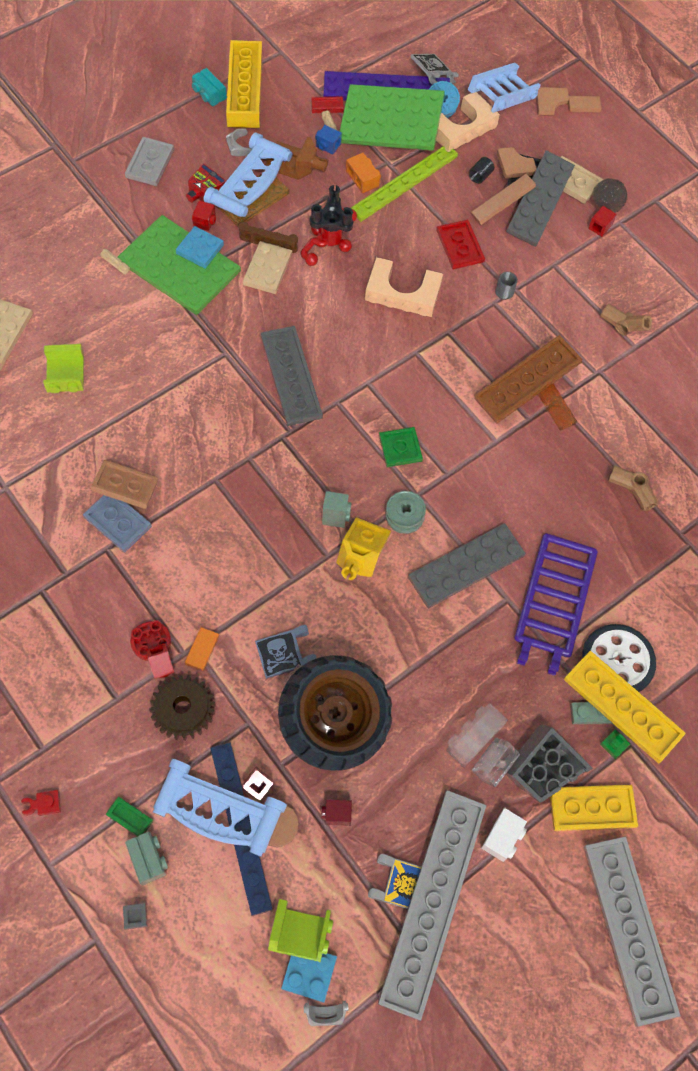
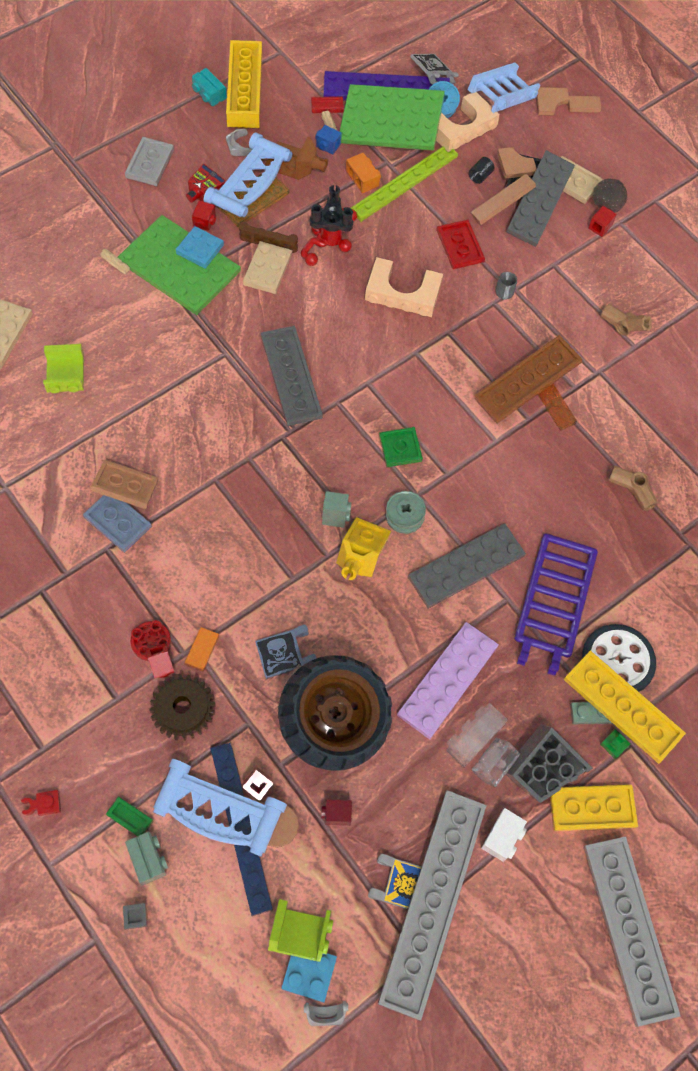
none -> lavender plate [397,622,499,739]

